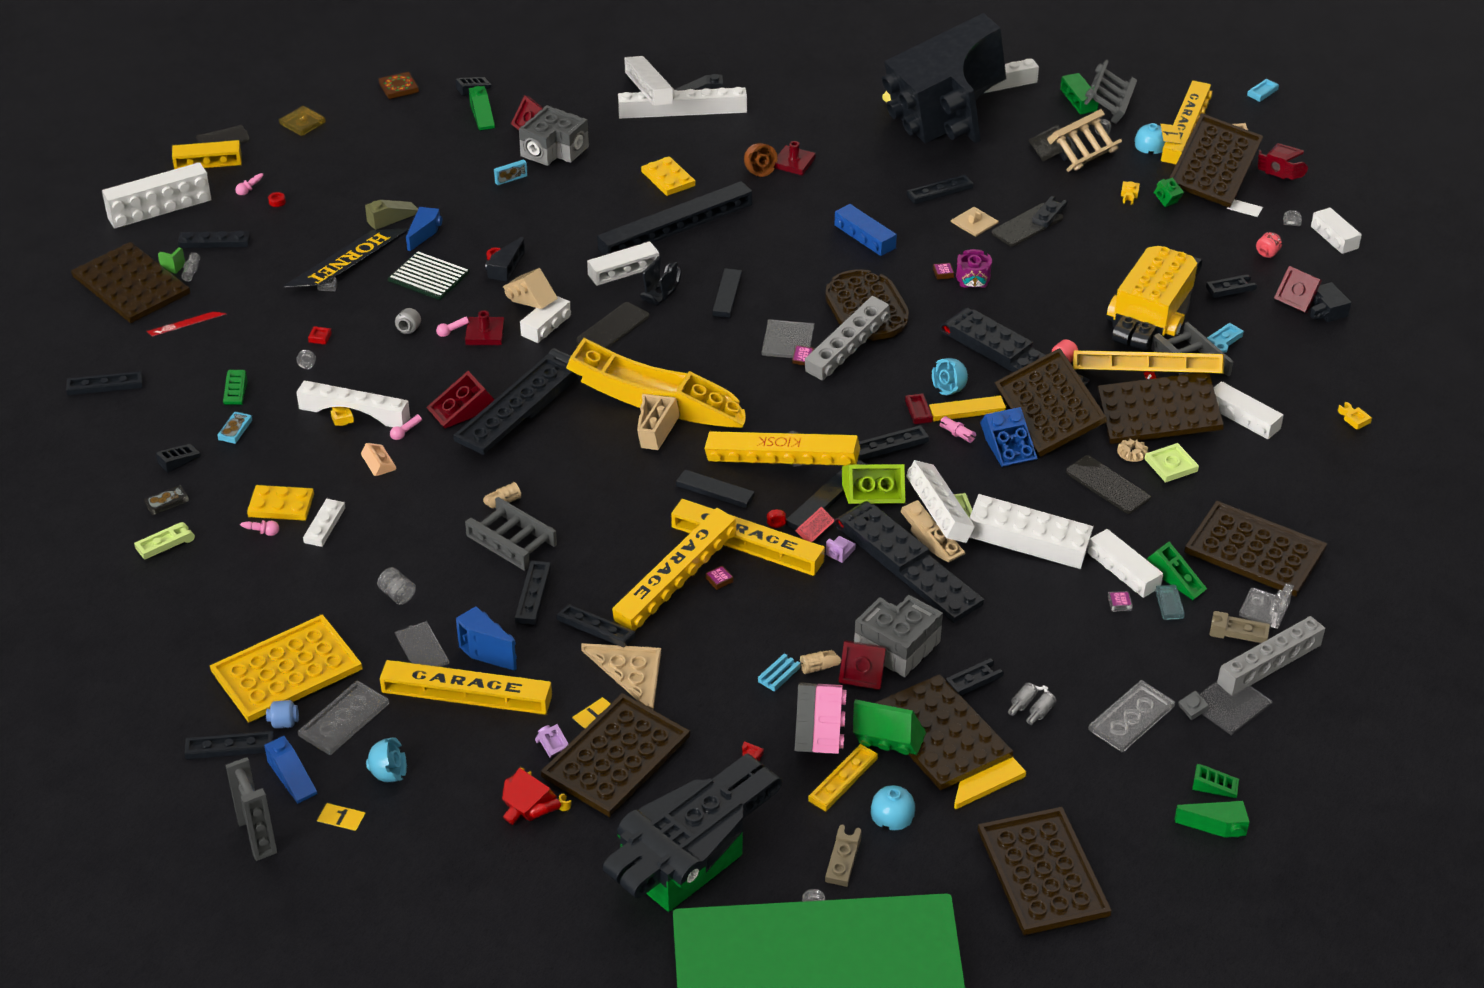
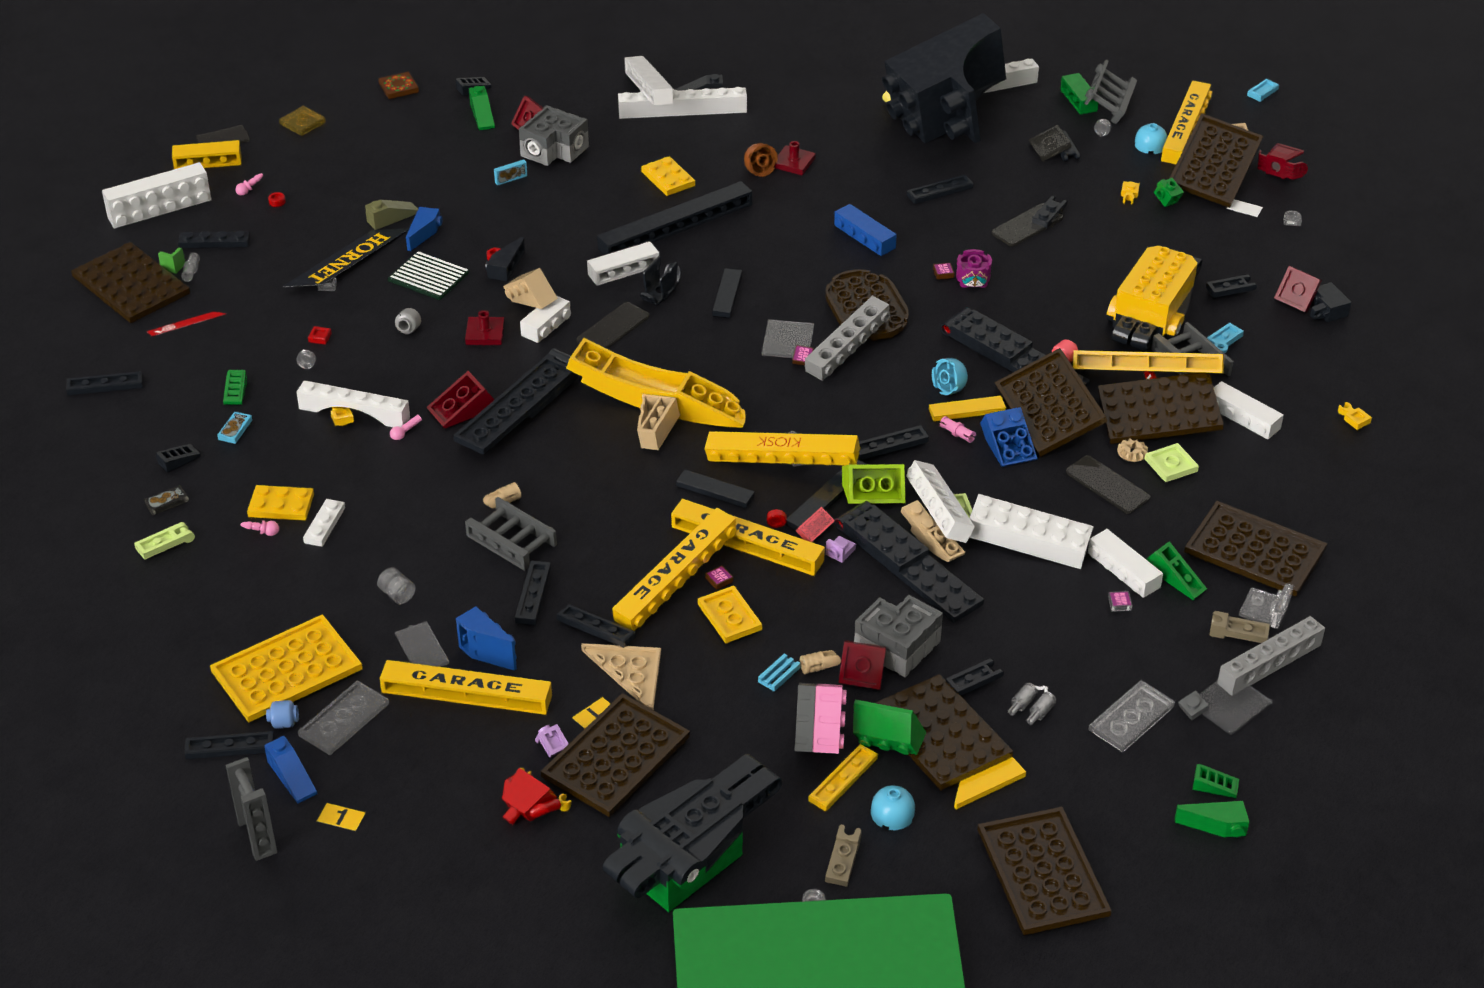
light nougat slope [361,443,396,476] -> none
medium azure cylinder [366,737,407,782] -> none
bright pink bar [436,316,469,337] -> none
red tile [742,741,764,761] -> none
dark red tile [905,393,933,424] -> none
tan piece [951,207,999,237] -> none
tan fence [1047,109,1122,172] -> none
clear light blue tile [1155,585,1185,620] -> none
yellow sticker [1160,123,1181,143] -> none
coral head [1256,232,1282,258] -> none
white brick [1311,208,1362,254] -> none
none -> yellow plate [698,586,762,644]

